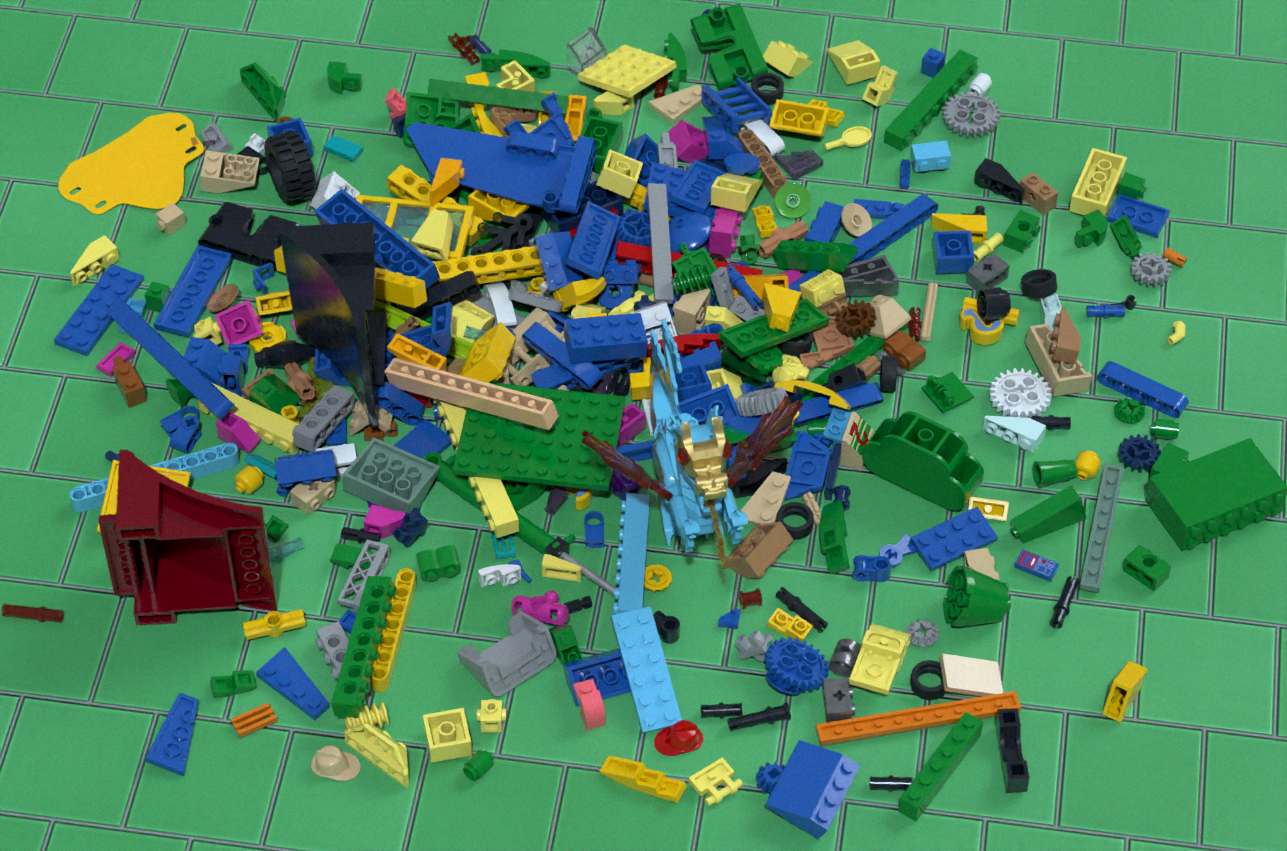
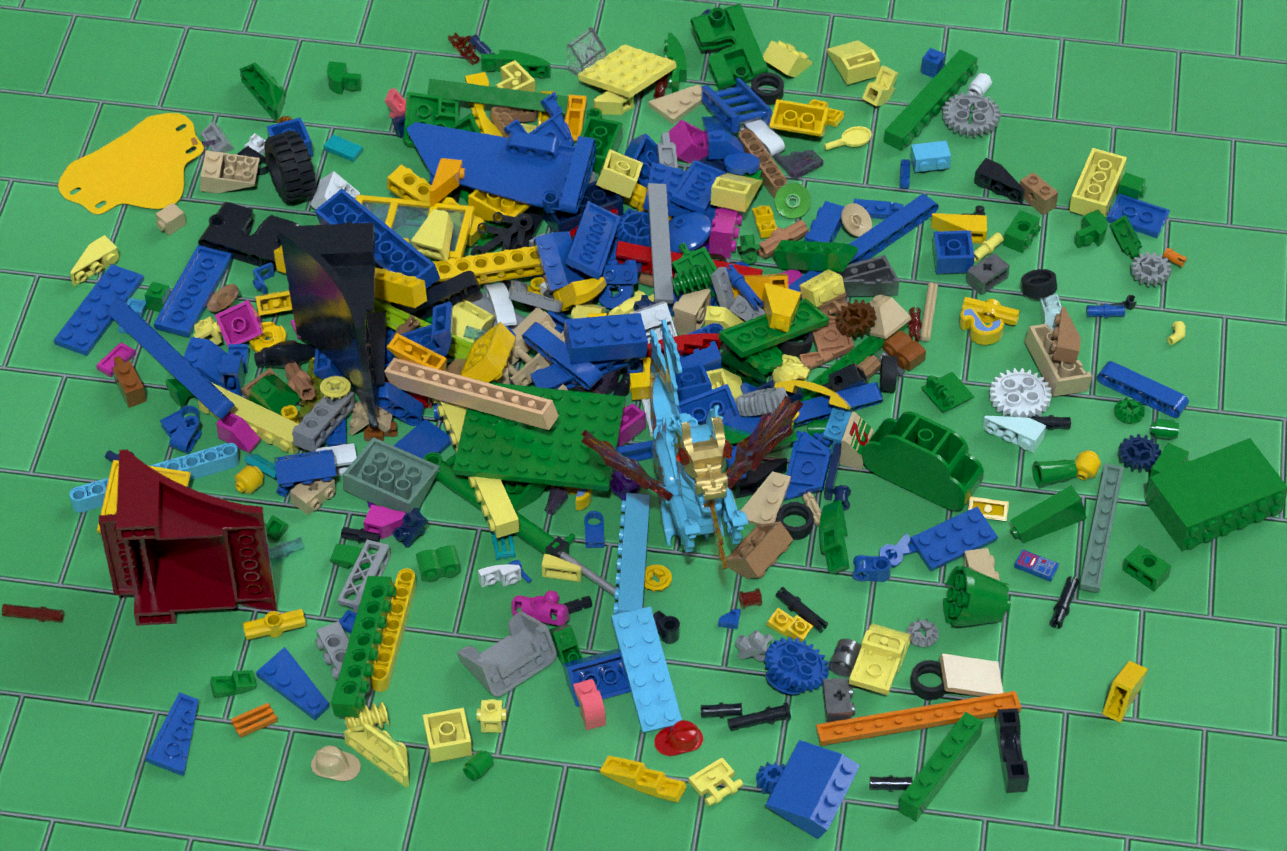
black piece [977,287,1011,320] -> none
none -> light yellow gear [320,376,351,400]

